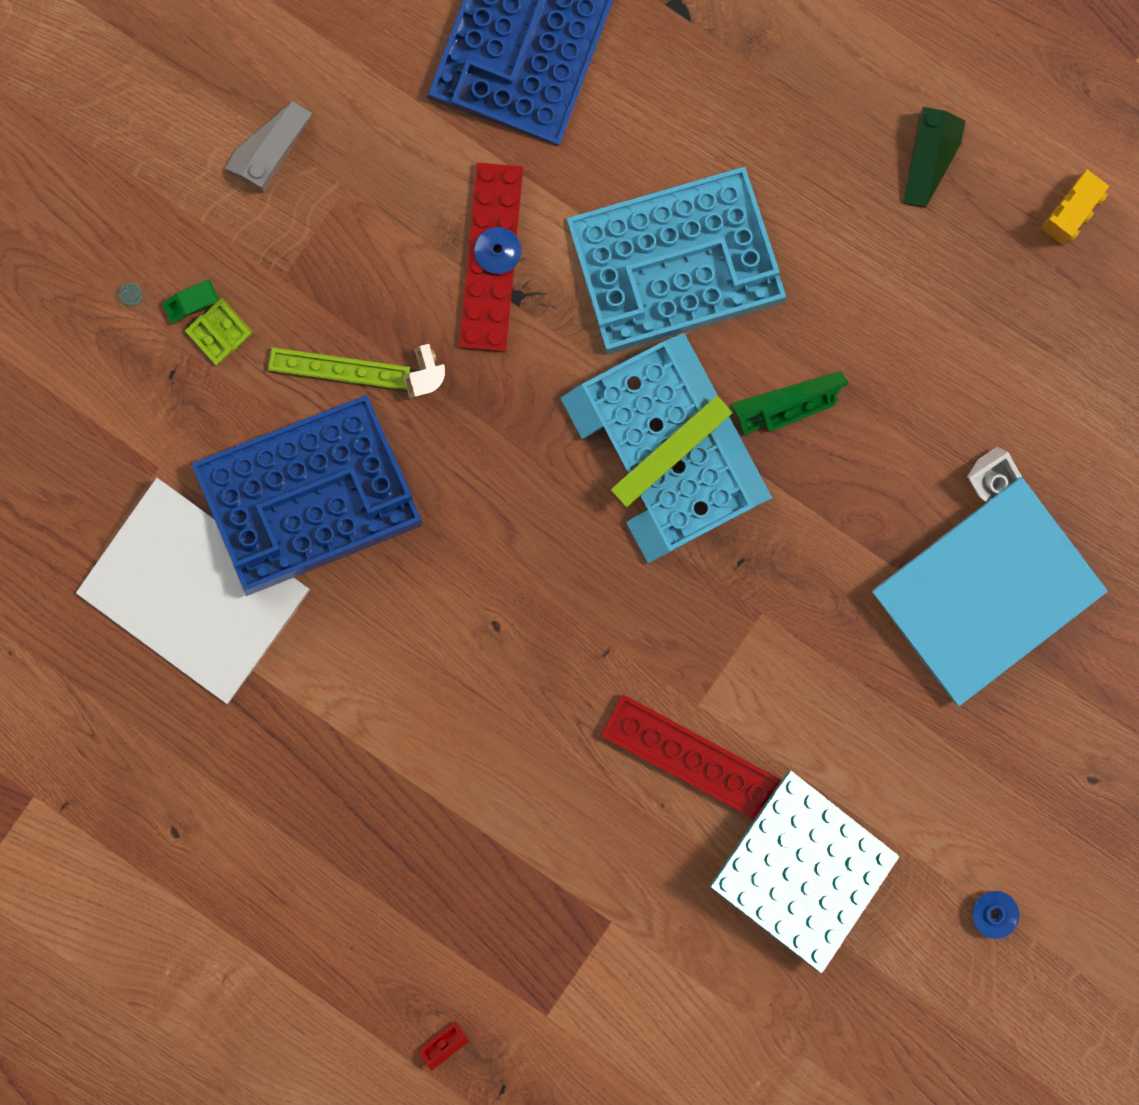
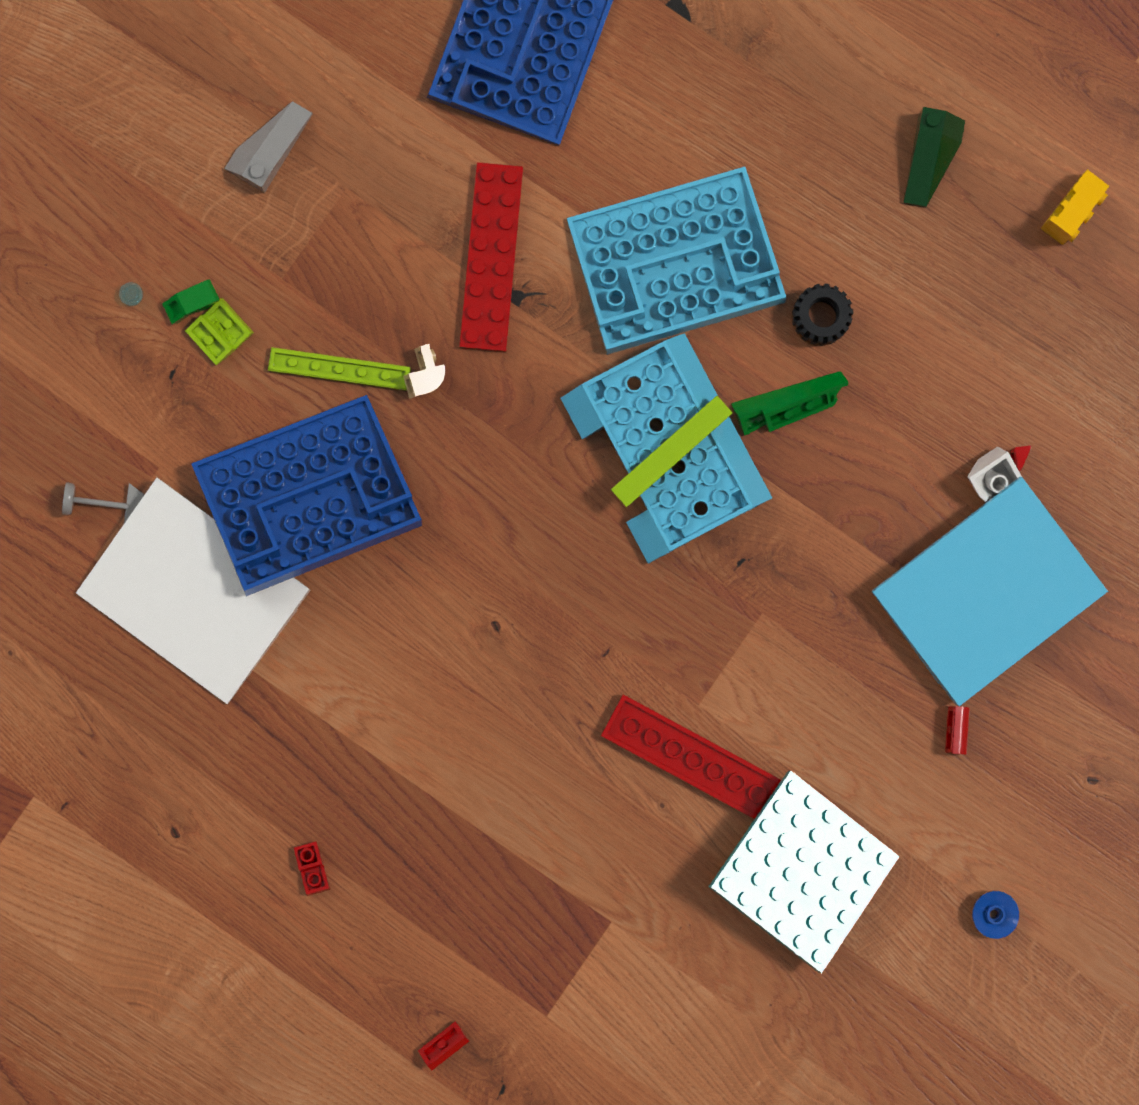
blue dish [474,227,521,274] -> none
none -> light grey piece [62,482,144,523]
none -> red slope [294,842,330,896]
none -> black tyre [792,283,853,346]
none -> red brick [945,706,970,755]
none -> red slope [1010,445,1031,471]

